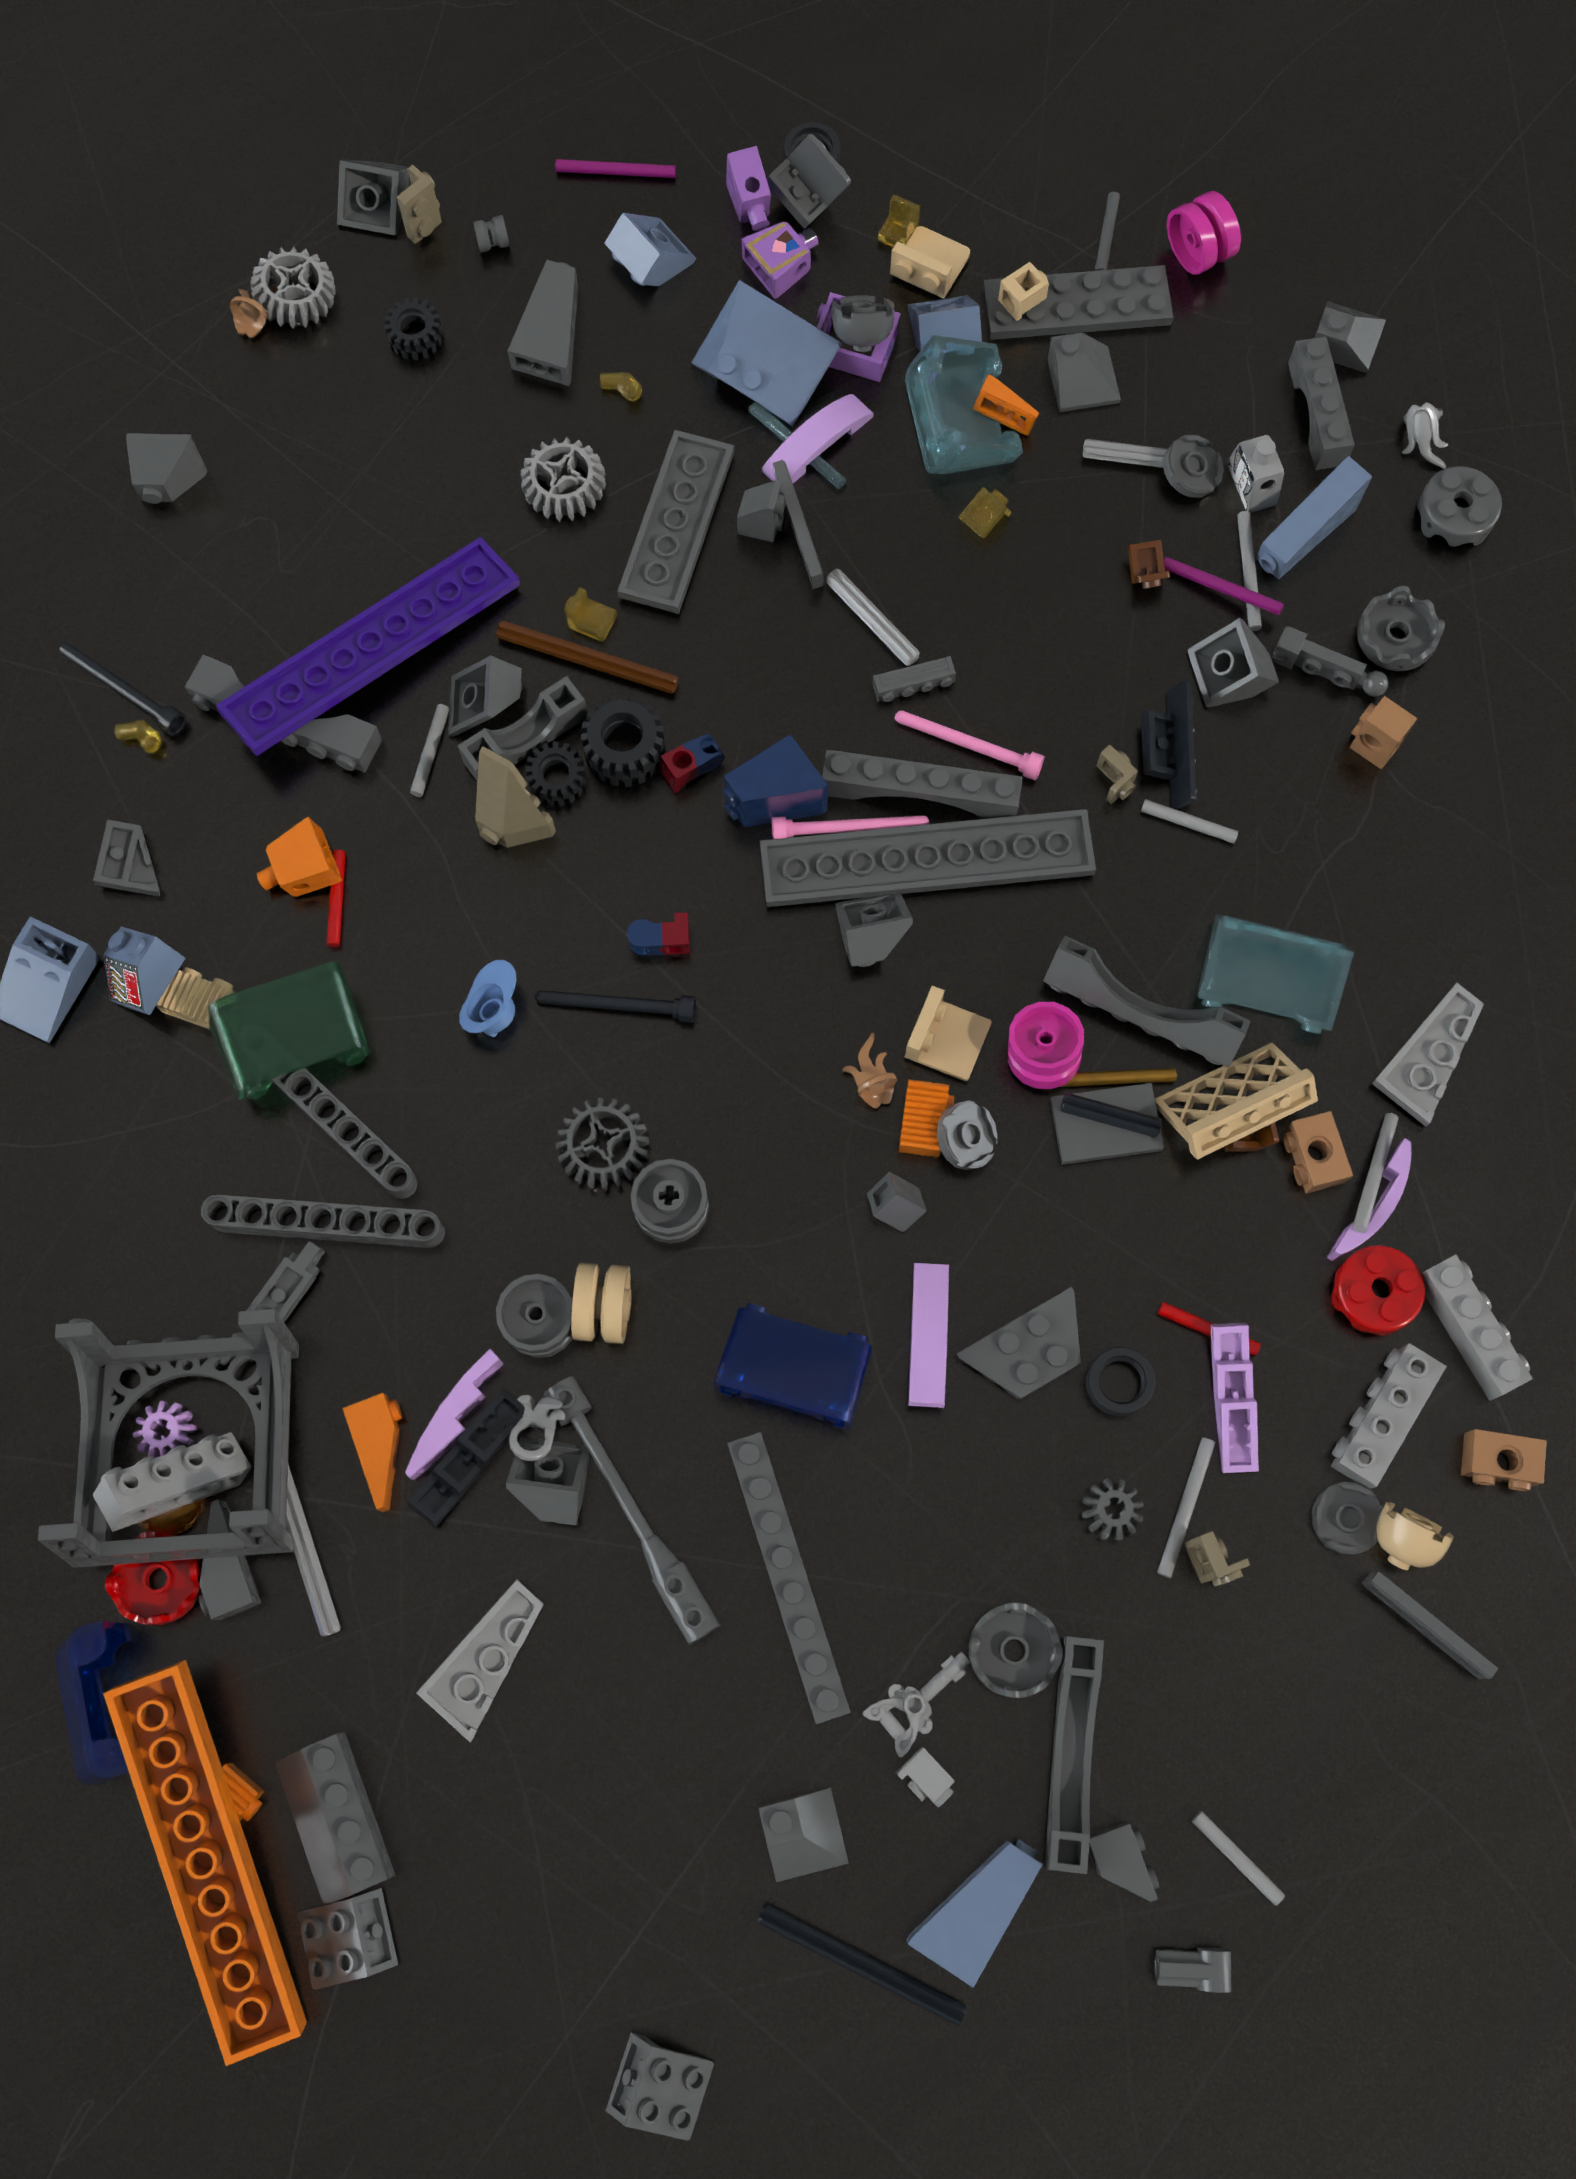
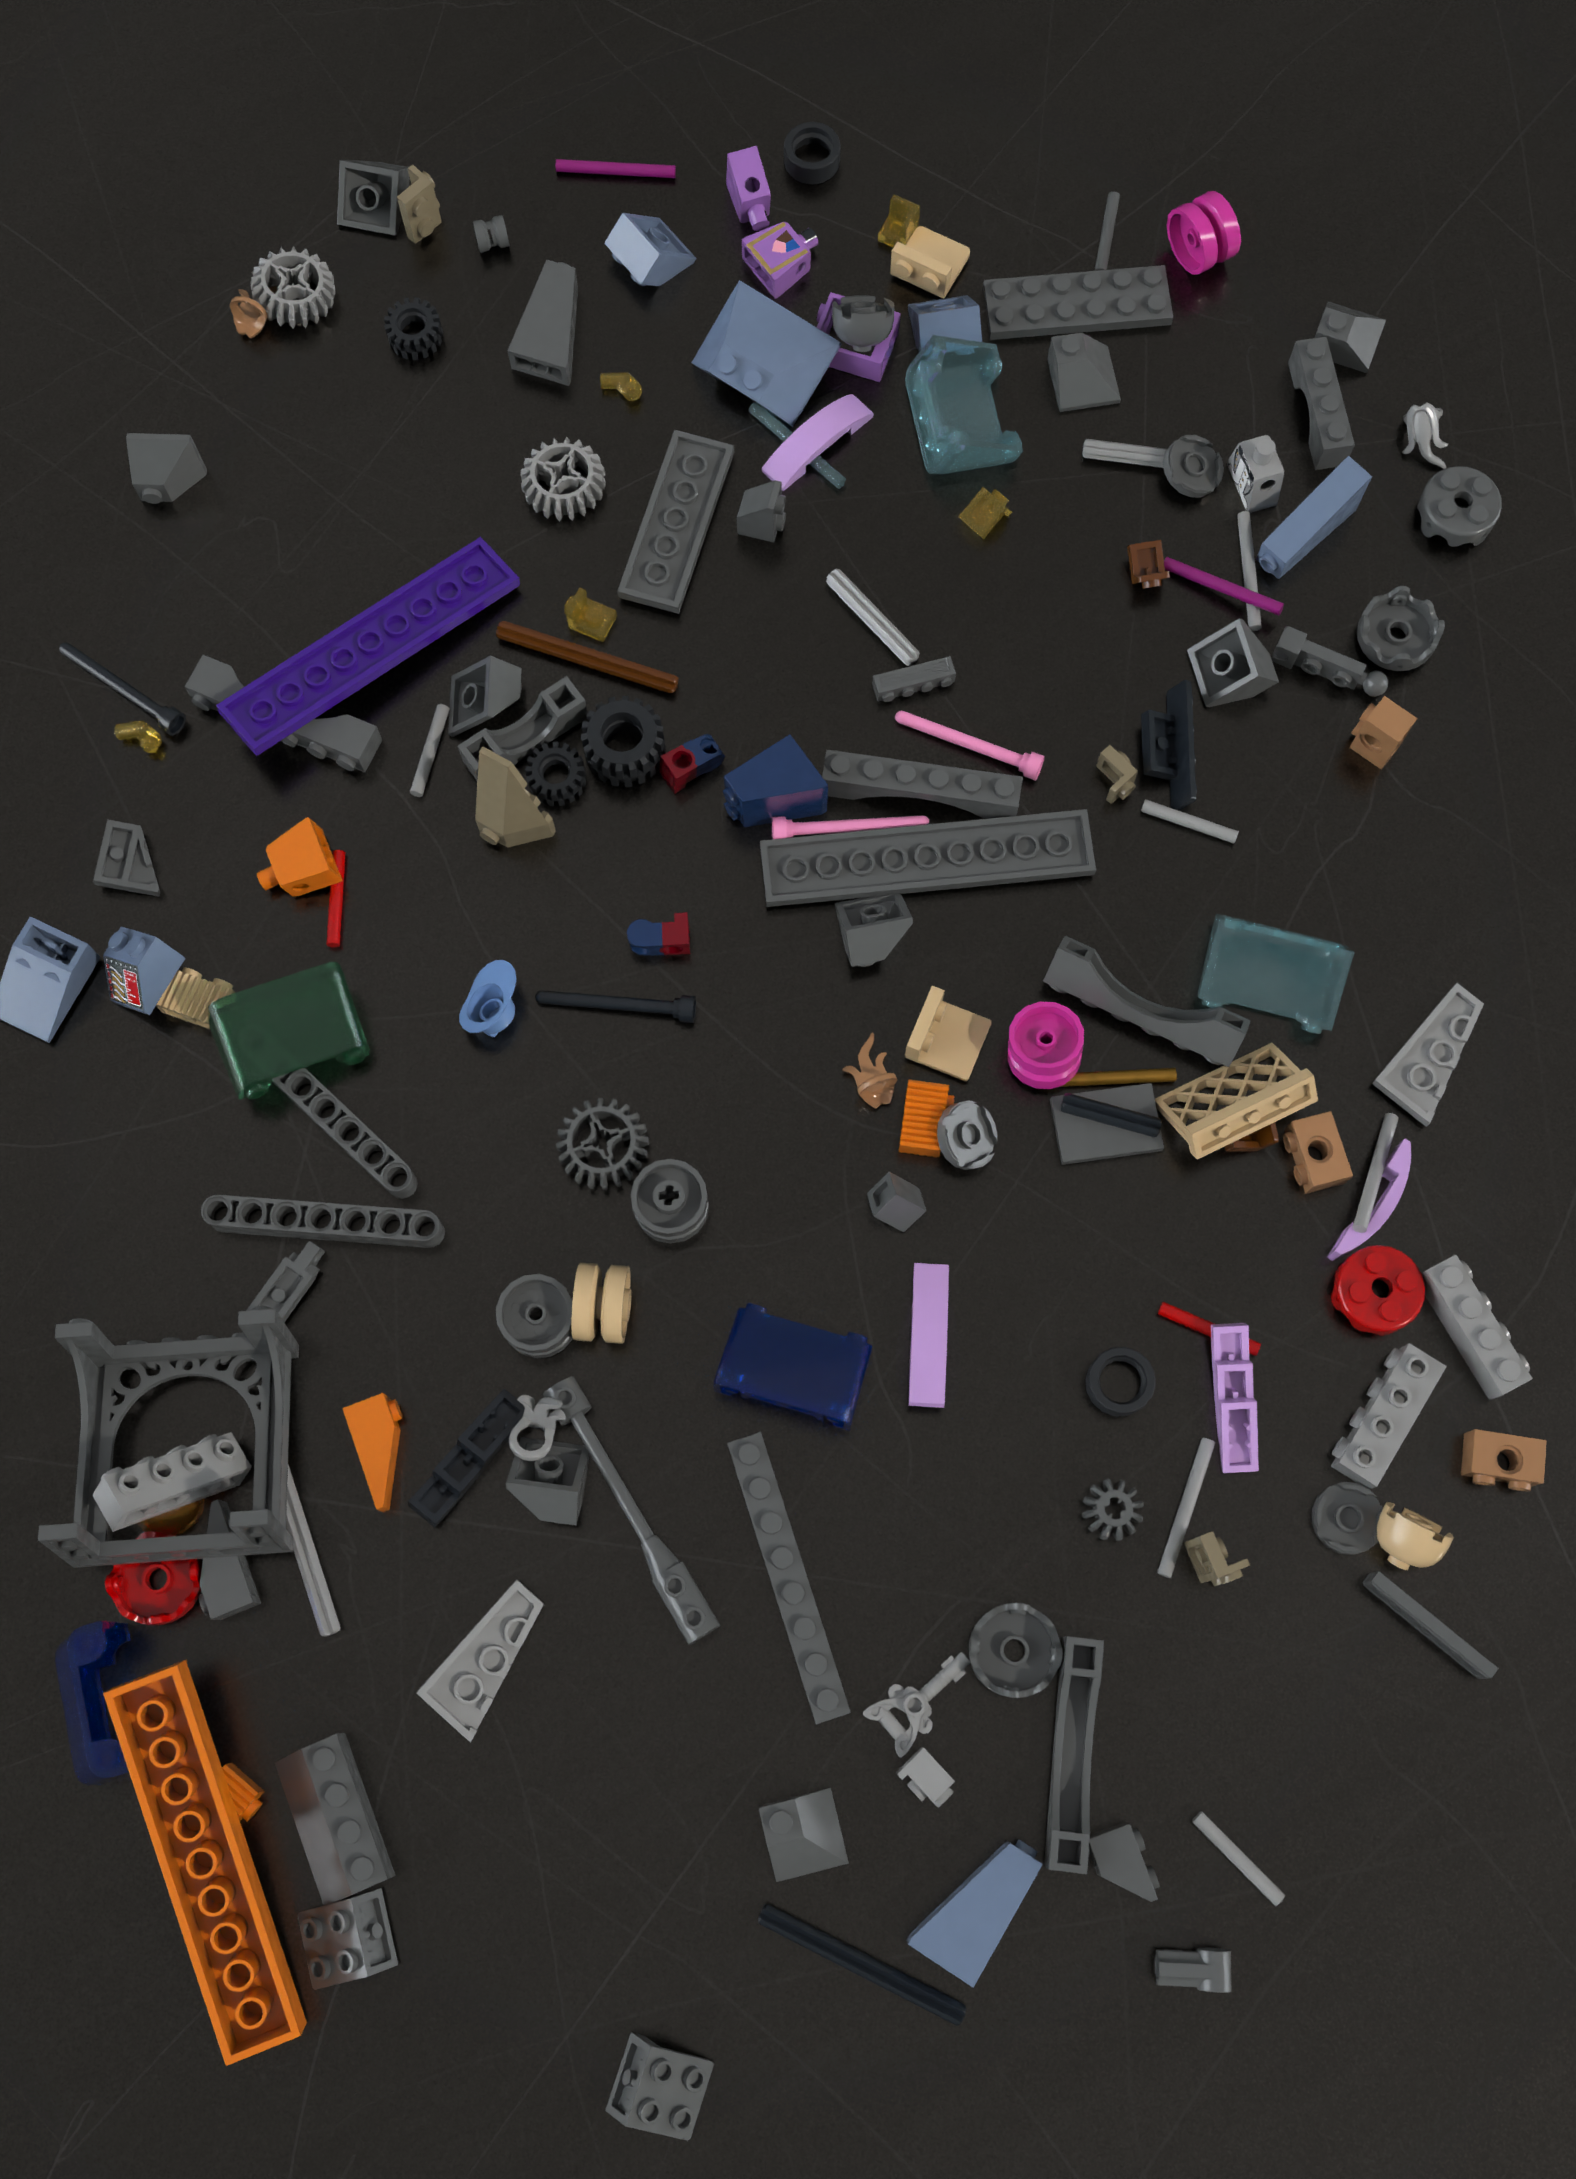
lavender gear [133,1401,197,1458] -> none
lavender slope [405,1349,503,1481] -> none
dark grey bracket [766,134,851,229] -> none
dark grey tile [772,460,824,589] -> none
dark grey wing [956,1287,1081,1400] -> none
orange slope [972,374,1039,436] -> none
tan brick [998,262,1049,321] -> none

